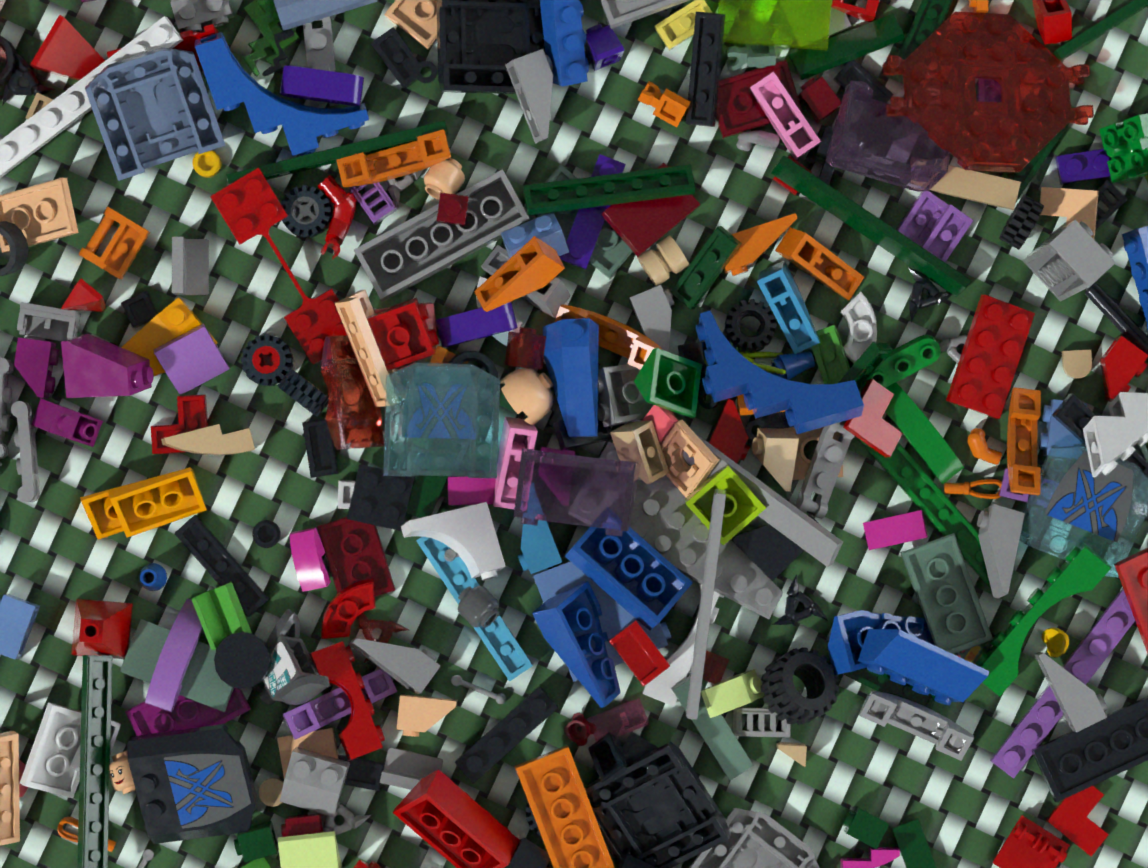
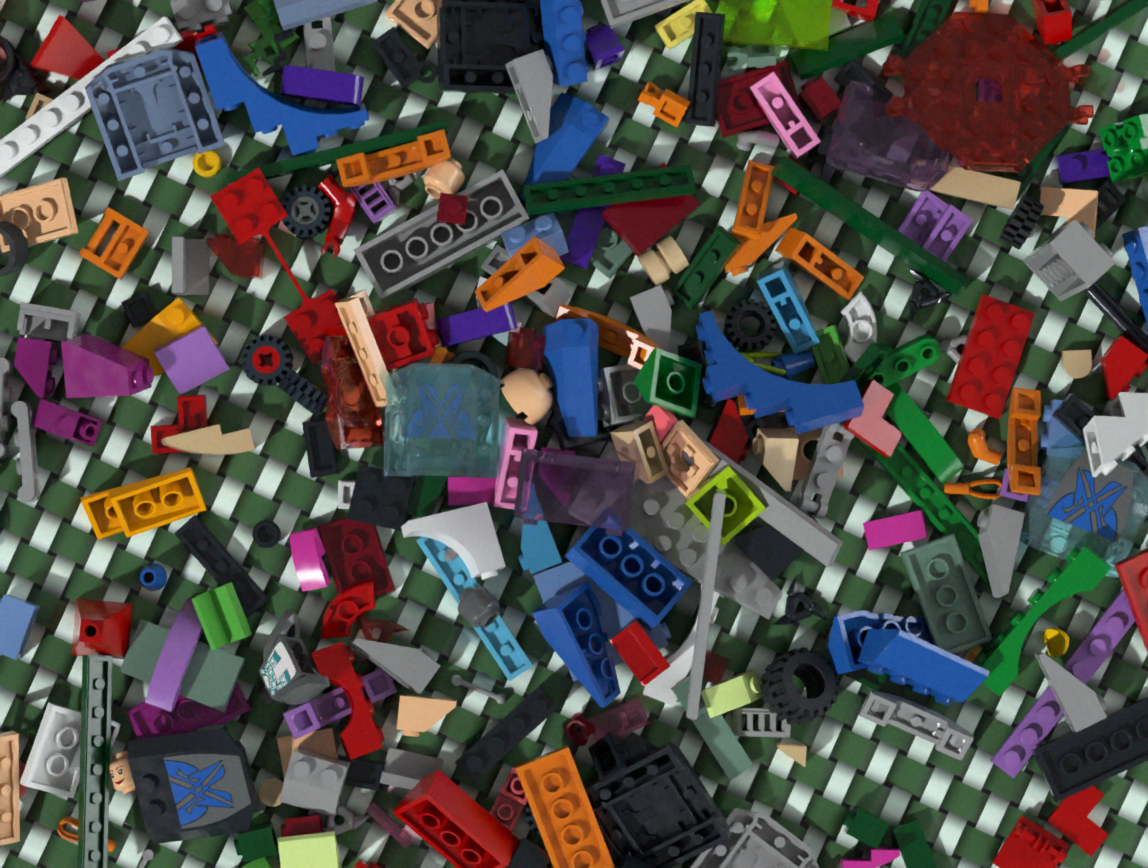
red slope [61,278,106,312] -> none
black tile [214,632,272,689] -> none
none -> clear red slope [206,234,266,280]
none -> clear pink tile [366,800,415,849]
none -> coral slope [489,767,527,832]
none -> blue wedge [520,93,609,214]
none -> orange tile [732,160,775,240]

